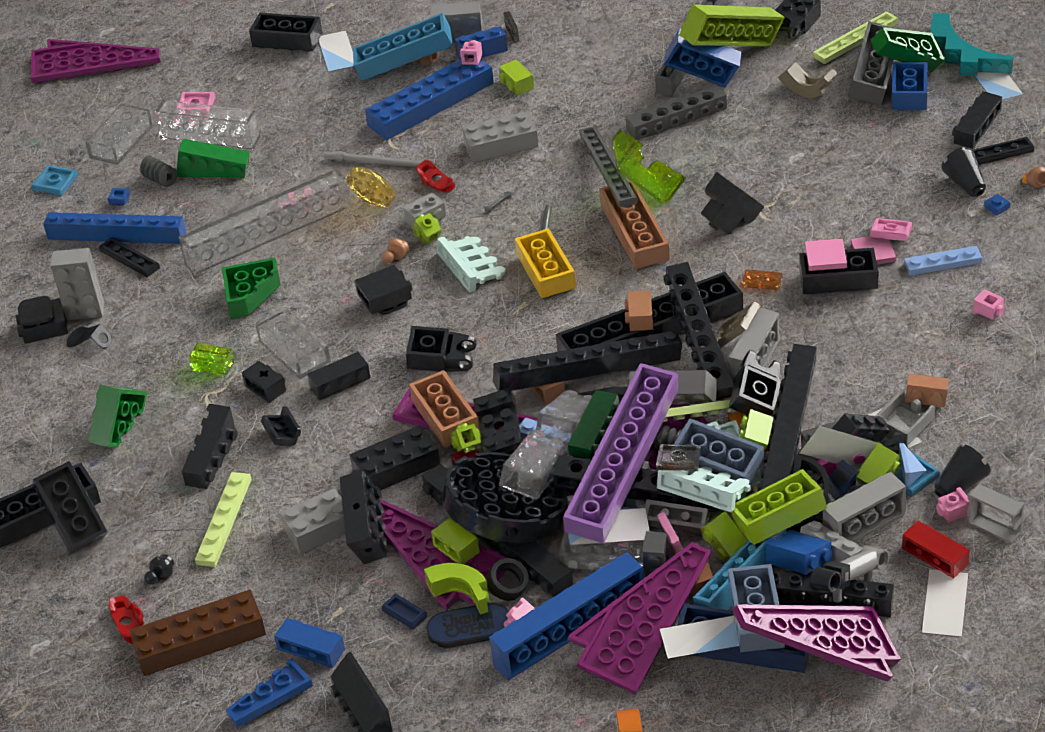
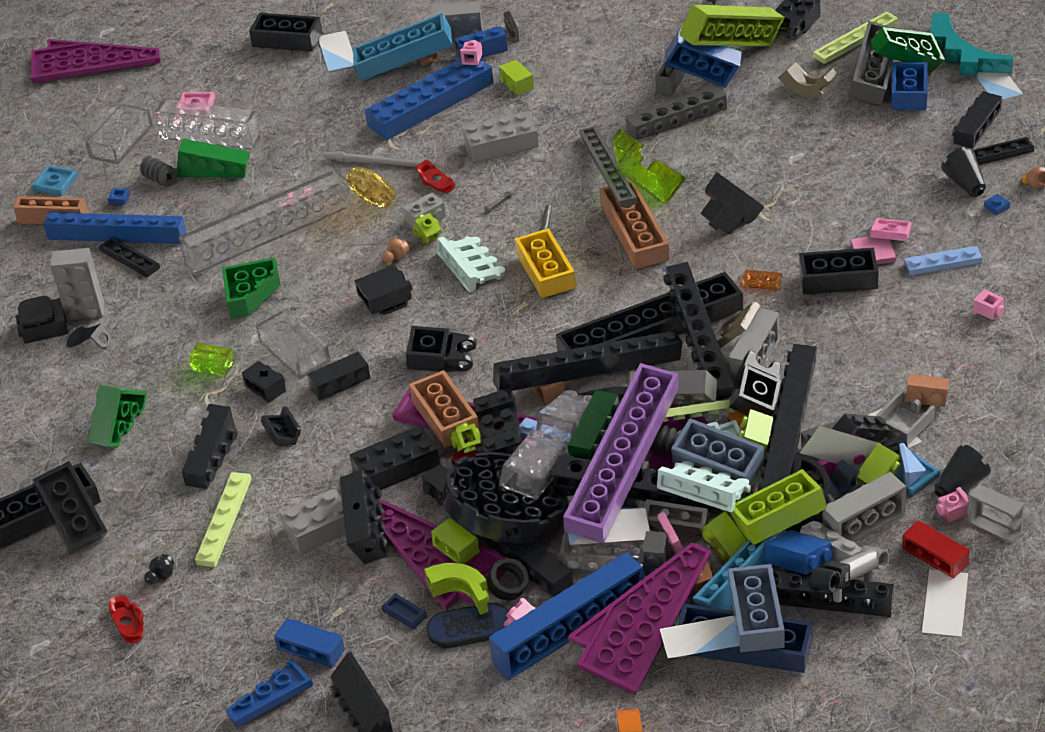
reddish brown brick [129,589,266,676] -> none
nougat brick [624,290,653,331] -> none
clear smoke tile [656,444,701,471] -> none
magenta wing [733,605,901,681] -> none
bright pink tile [805,239,847,271] -> none
none -> nougat brick [13,196,88,224]

